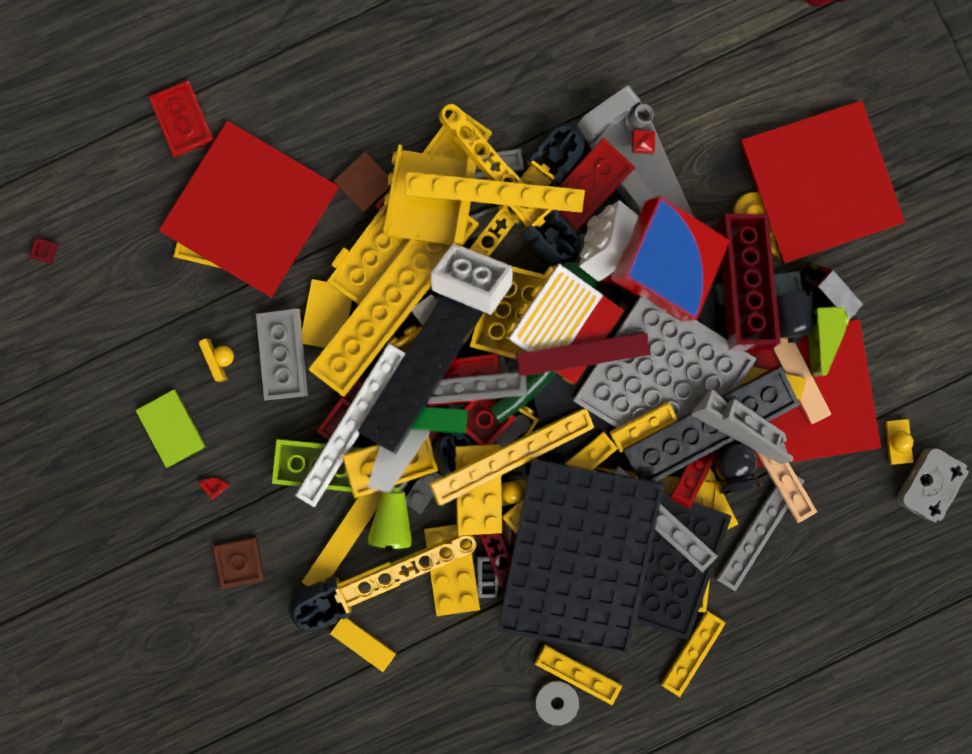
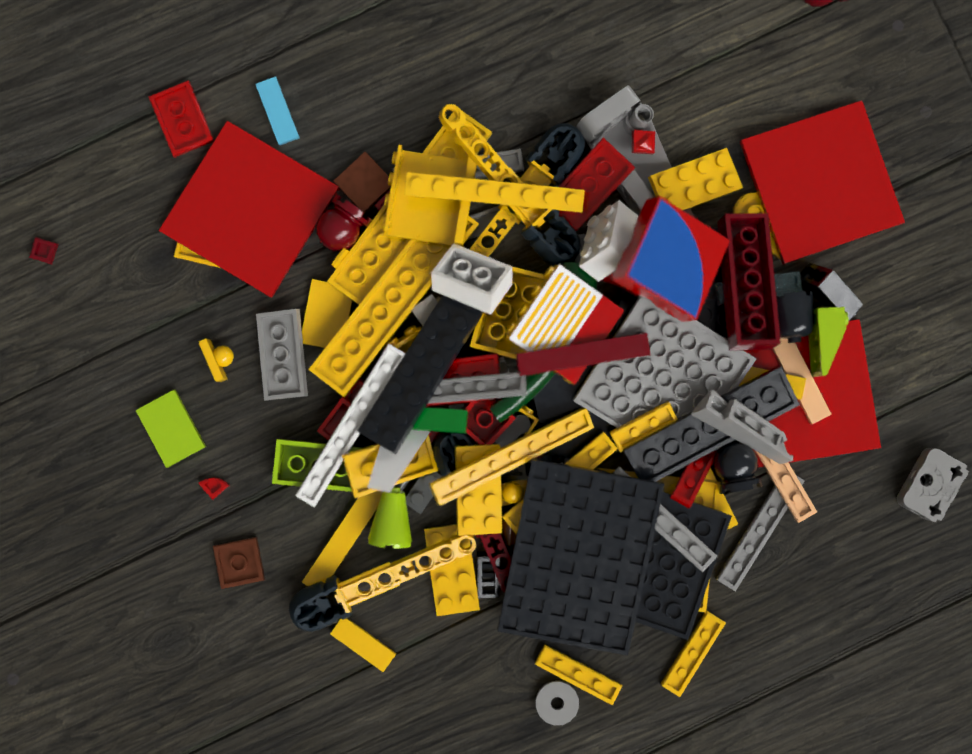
yellow tile [885,419,914,465] -> none
none -> medium azure tile [256,76,300,146]
none -> dark red tile [317,194,372,251]
none -> yellow plate [648,148,743,211]

